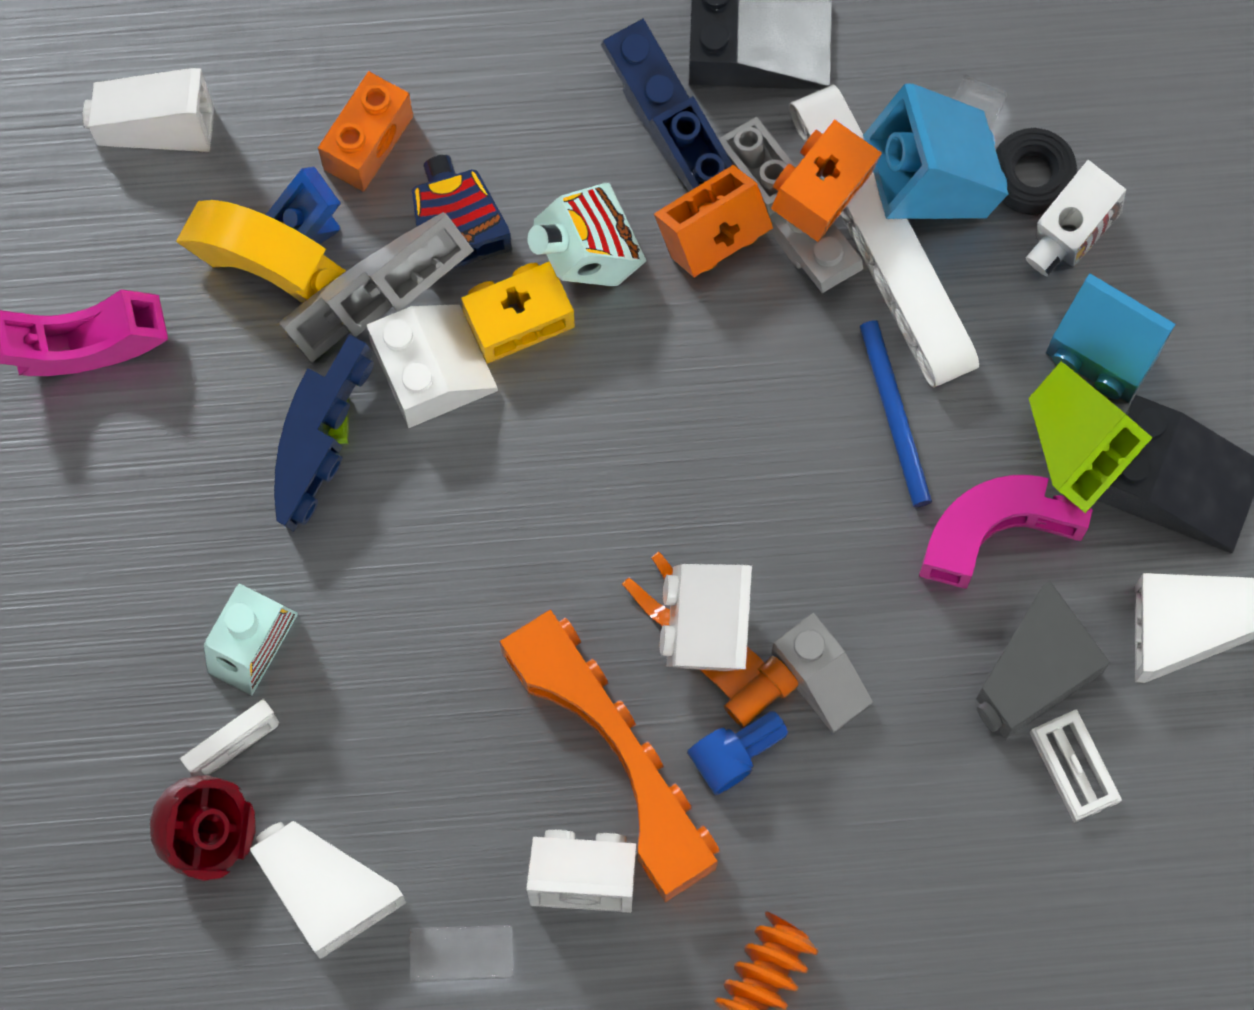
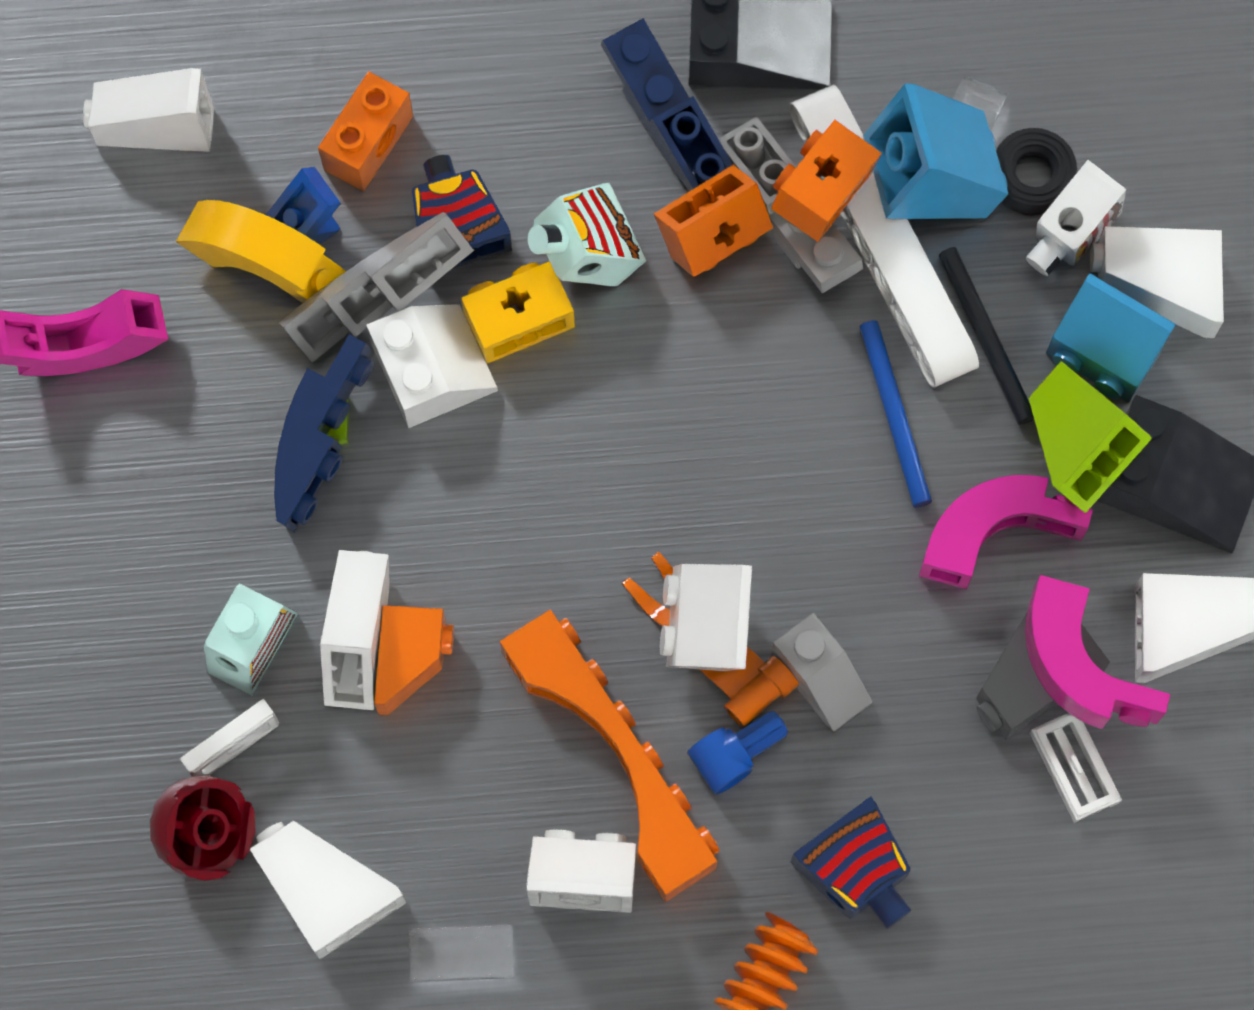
none -> white slope [320,550,390,710]
none -> orange slope [374,605,454,715]
none -> dark blue torso [791,796,912,929]
none -> black bar [938,247,1034,425]
none -> dark pink arch [1025,575,1170,729]
none -> white slope [1090,226,1224,338]

